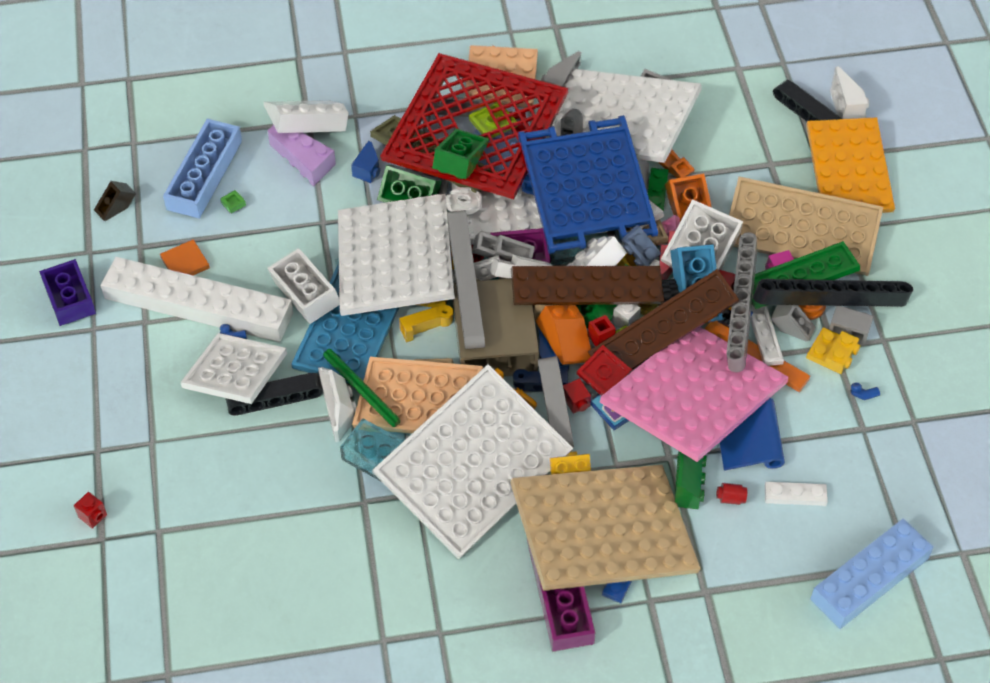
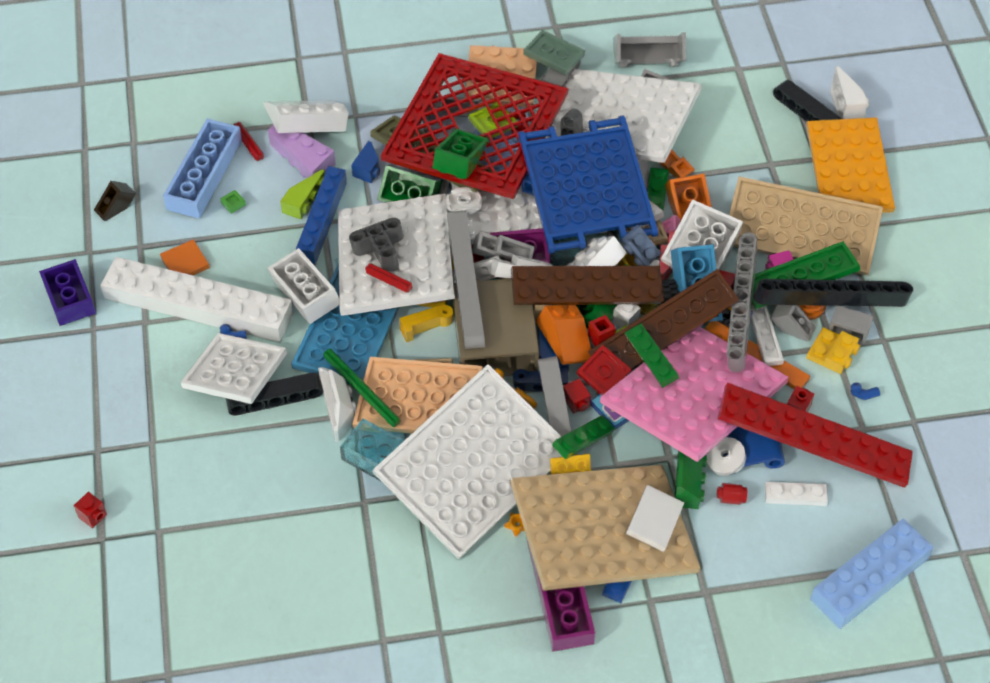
none -> red axle [233,122,264,161]
none -> lime slope [280,169,325,219]
none -> blue brick [296,166,347,266]
none -> dark grey beam [349,218,404,272]
none -> red axle [365,263,413,293]
none -> light orange plate [504,513,525,537]
none -> sand green plate [523,30,585,75]
none -> green plate [552,415,615,459]
none -> light grey windscreen [613,32,686,67]
none -> green plate [625,323,679,388]
none -> white tile [626,485,684,552]
none -> white plate [706,437,746,476]
none -> red plate [718,382,913,488]
none -> red brick [787,386,815,412]

